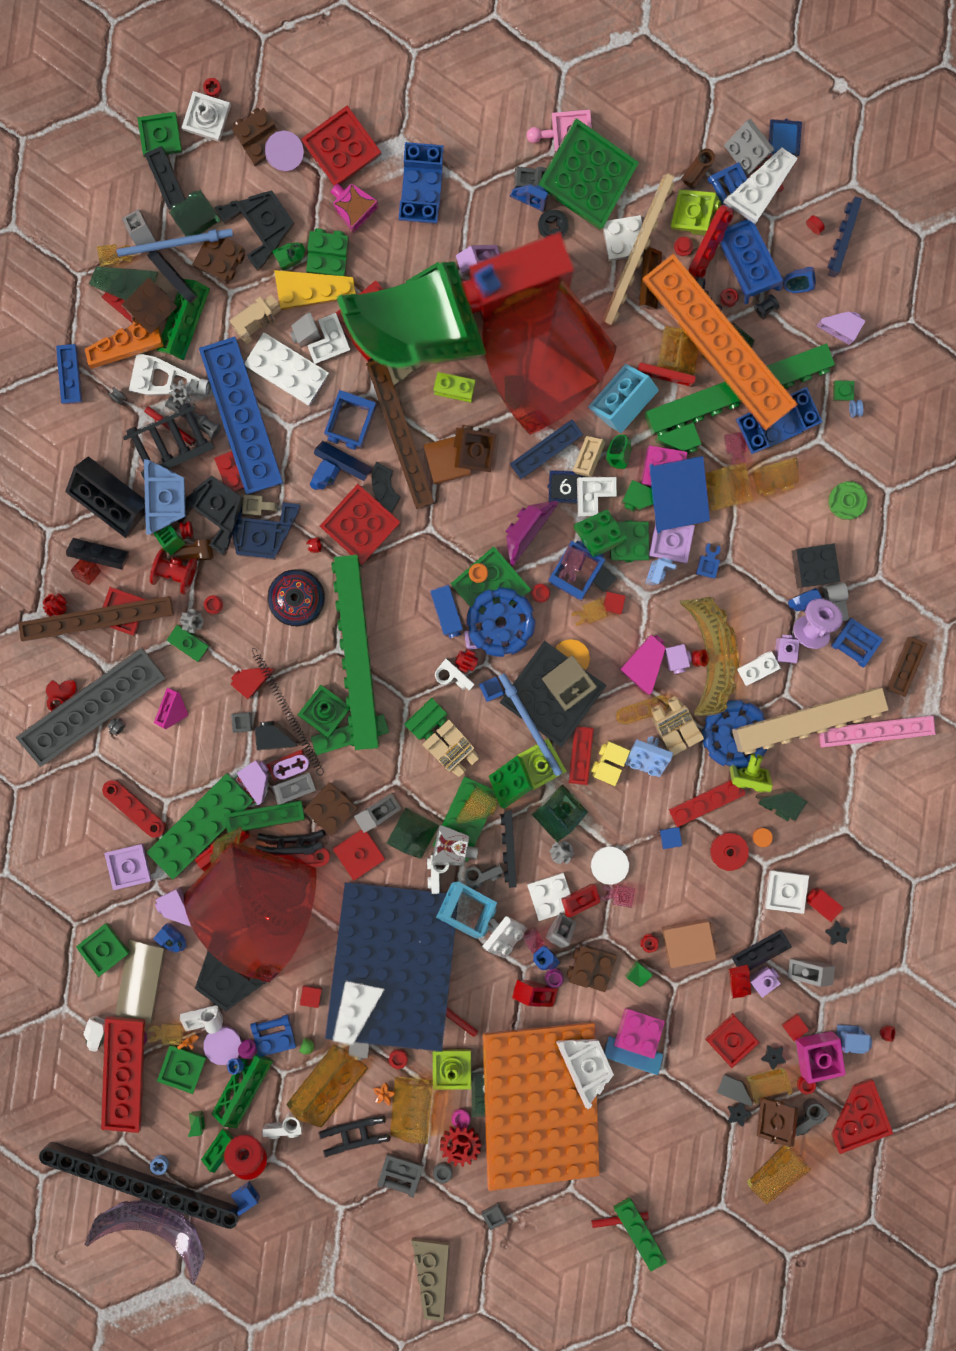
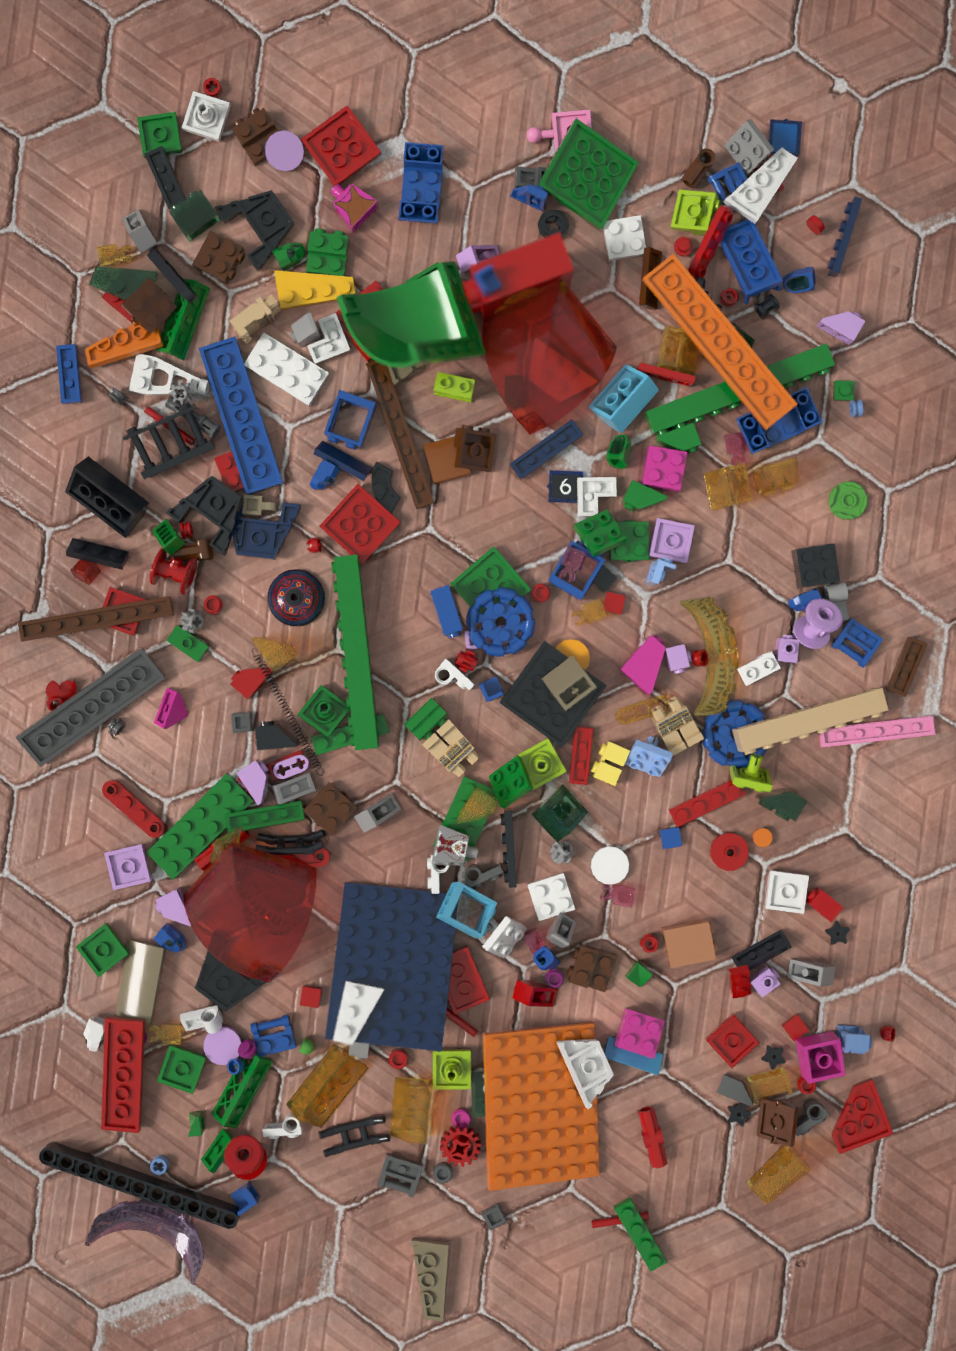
red gear [43,593,67,617] -> none
medium blue bar [117,228,233,257] -> none
medium blue wing [144,459,186,535] -> none
orange plant [177,1034,198,1049] -> none
red plate [333,829,386,881] -> none
orange plant [373,1082,396,1106] -> none
clear green slope [386,808,439,859] -> none
orange tile [469,563,488,583] -> none
medium blue bar [498,673,563,776] -> none
magenta wedge [505,501,559,566] -> none
red plate [561,884,601,918] -> none
tan plate [572,436,605,477] -> none
tan plate [601,174,675,325] -> none
blue piece [649,456,710,533] -> none
blue plate [696,543,721,579] -> none
none -> clear yellow slope [252,637,297,671]
none -> red plate [448,945,490,1015]
none -> red piece [637,1106,668,1169]

